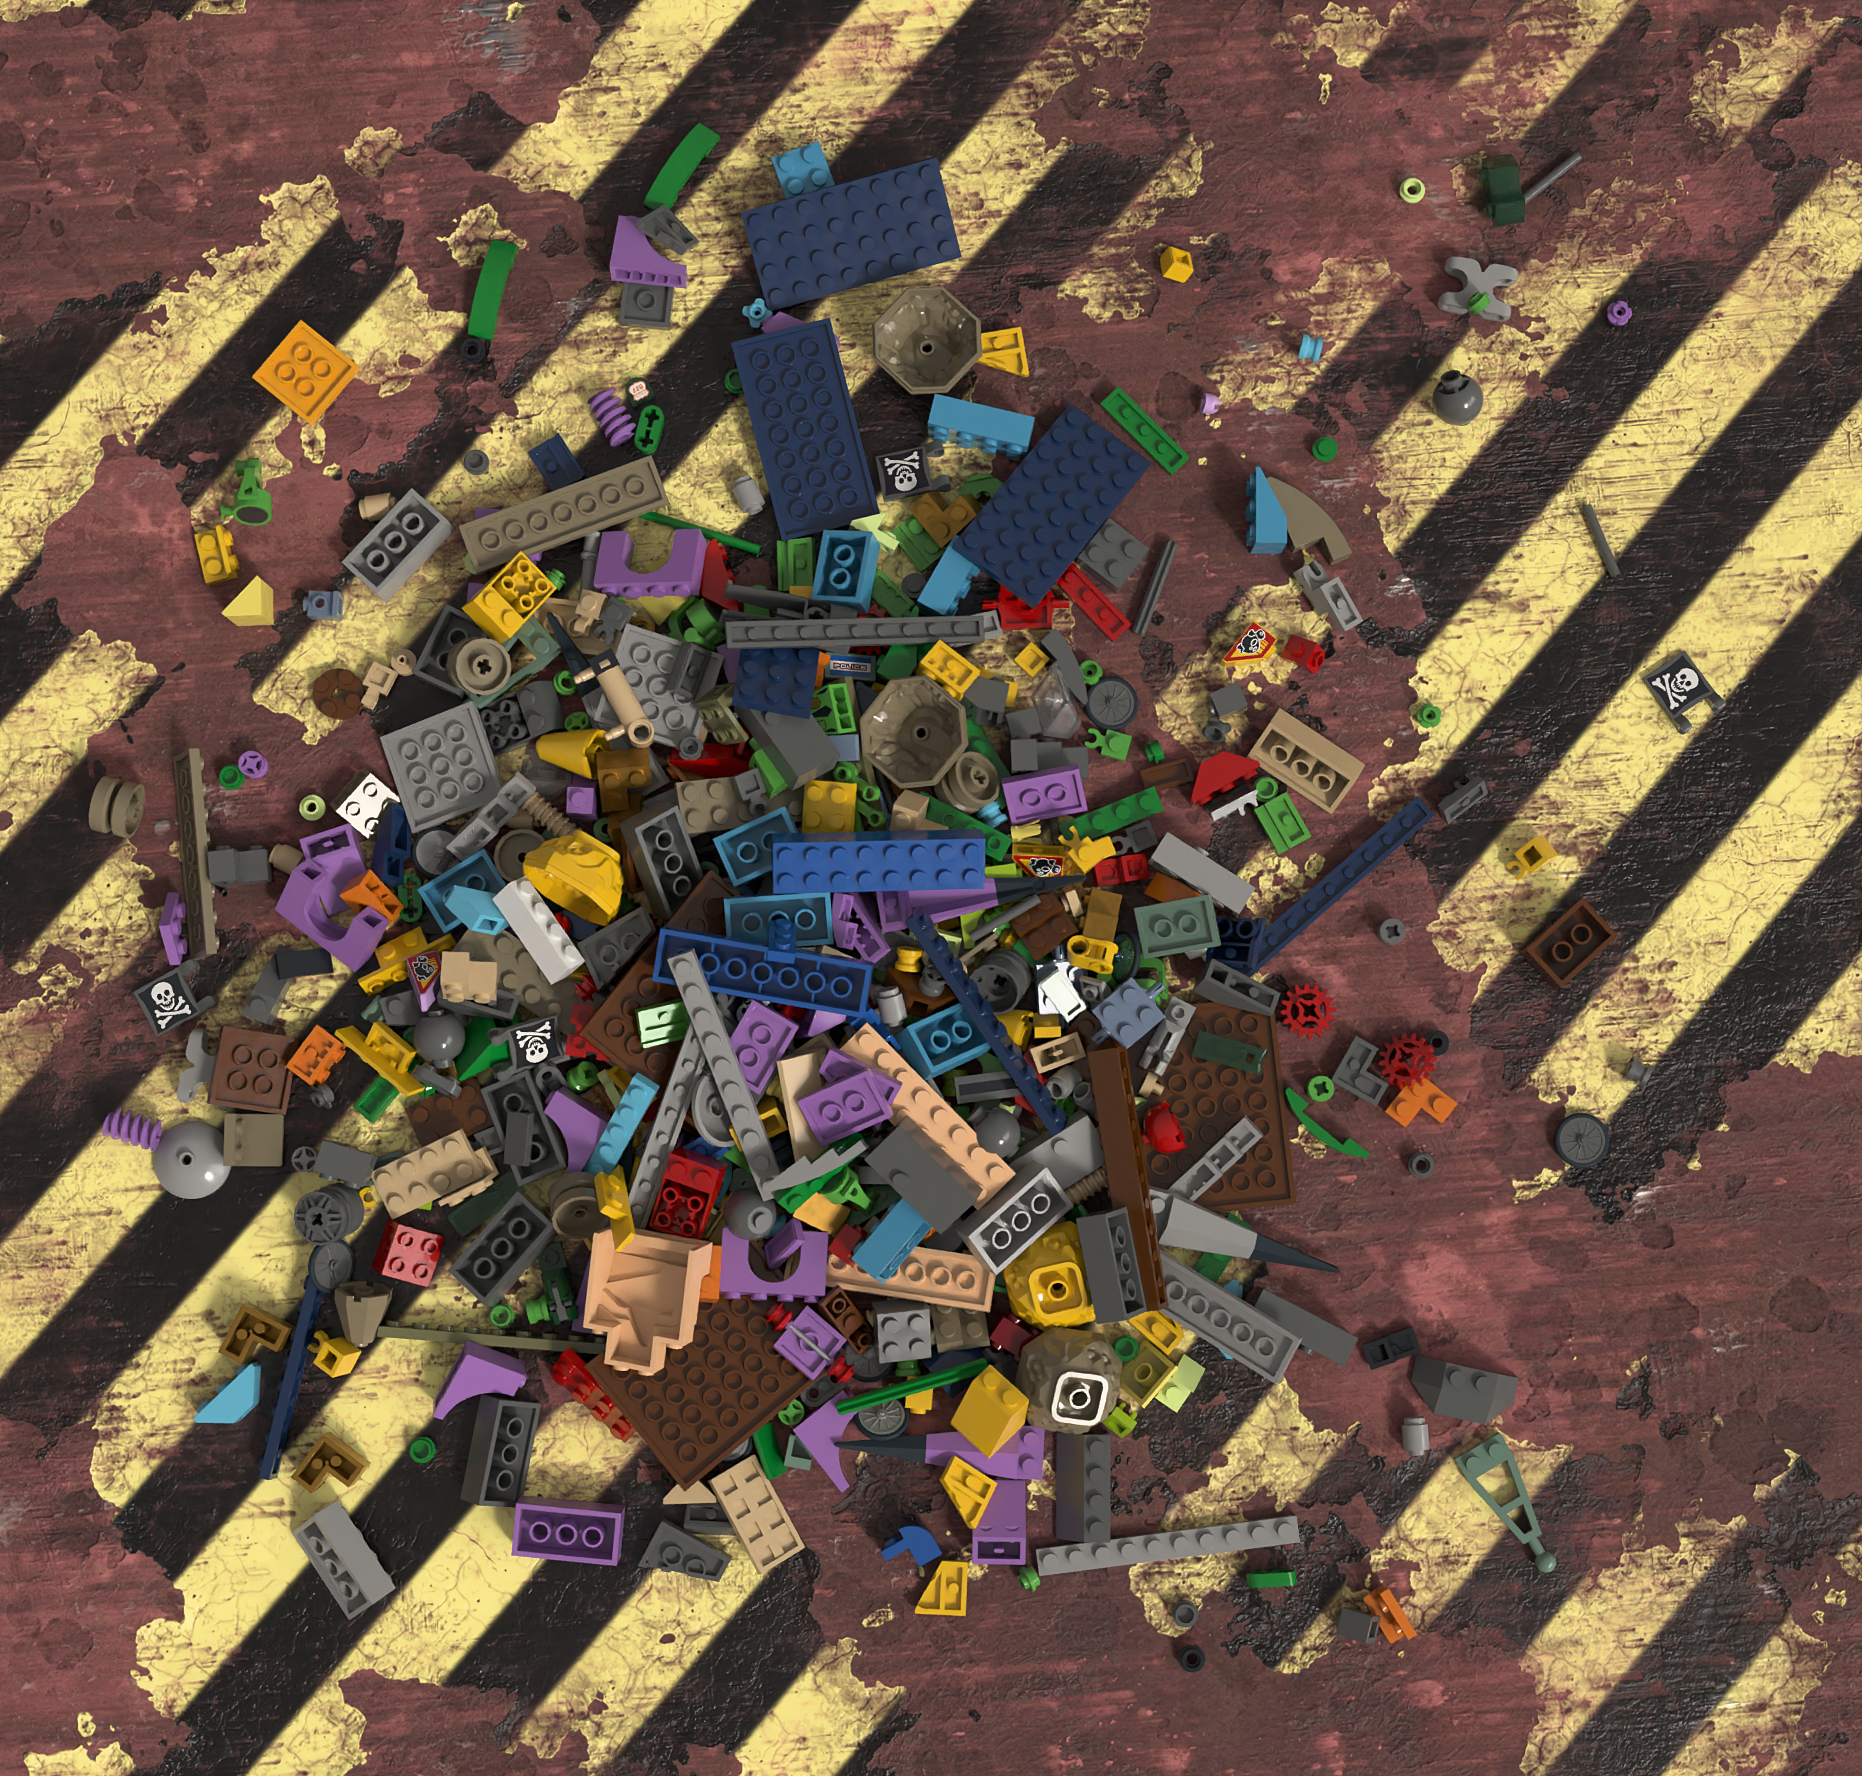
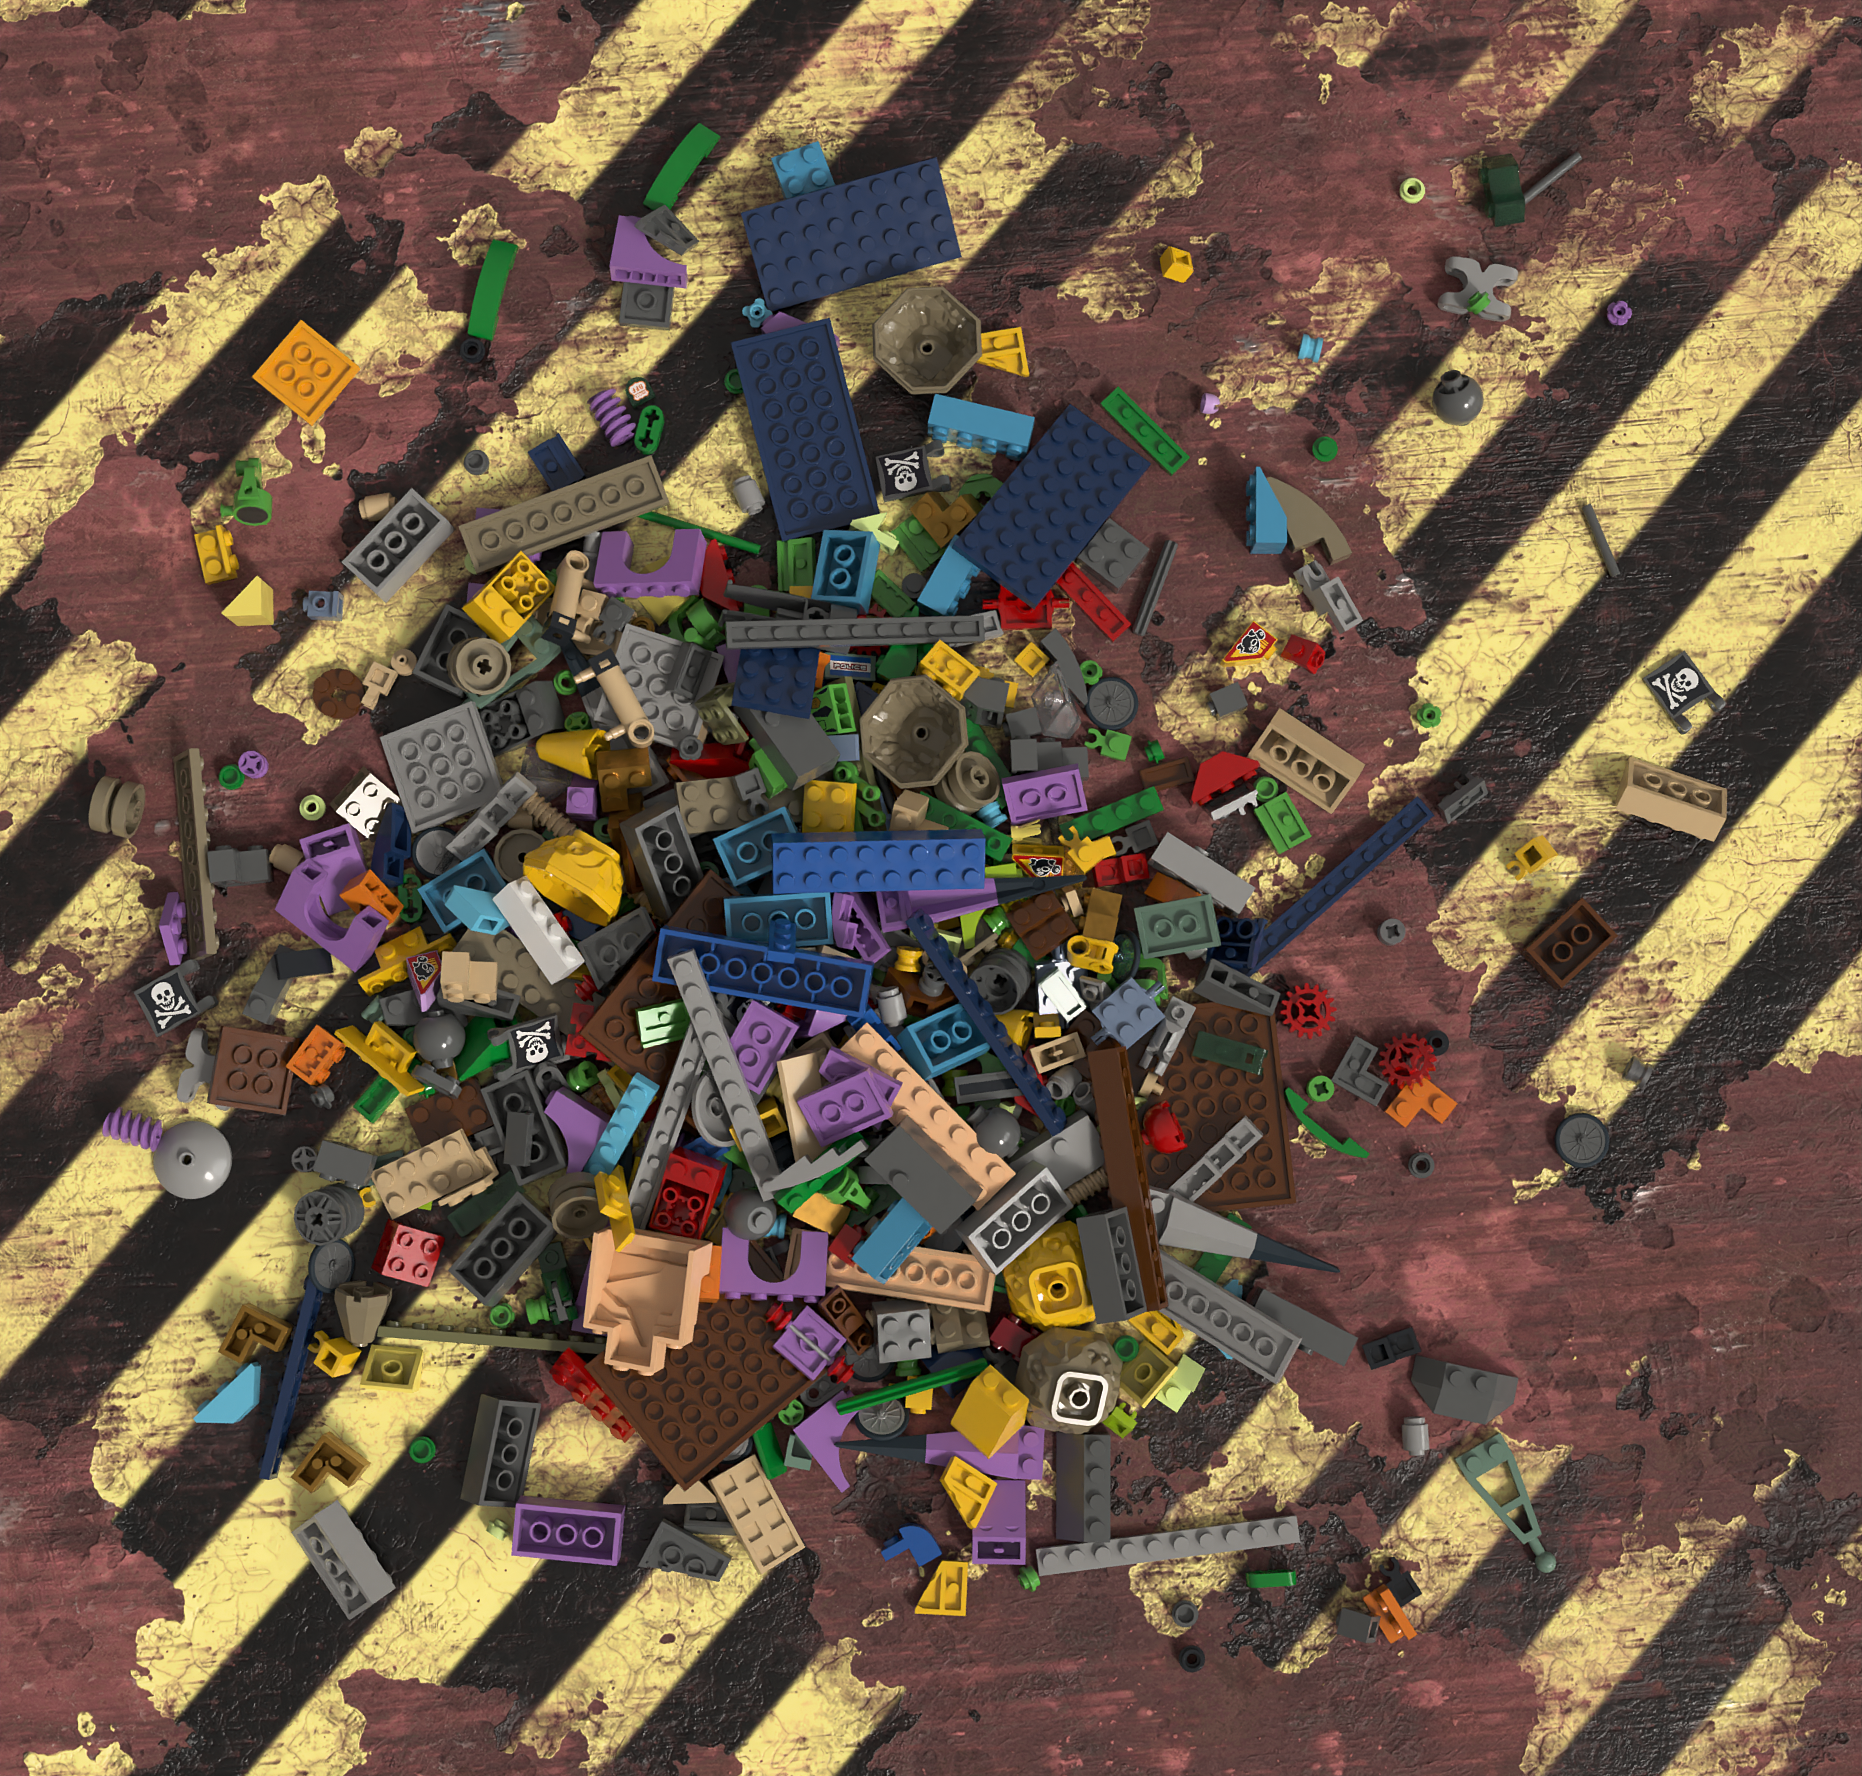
dark tan bracket [223,1114,284,1166] -> none
medium lavender arch [433,1340,527,1420] -> none
medium lavender tile [764,1218,805,1270] -> none
dark grey bar [969,893,1041,941] -> none
dark grey plate [1202,716,1231,743] -> none
none -> light yellow slope [360,1344,424,1393]
none -> yellowish green plate [486,1518,510,1541]
none -> tan piece [541,550,598,647]
none -> black plate [1378,1557,1423,1607]
none -> tan slope [1616,756,1727,842]

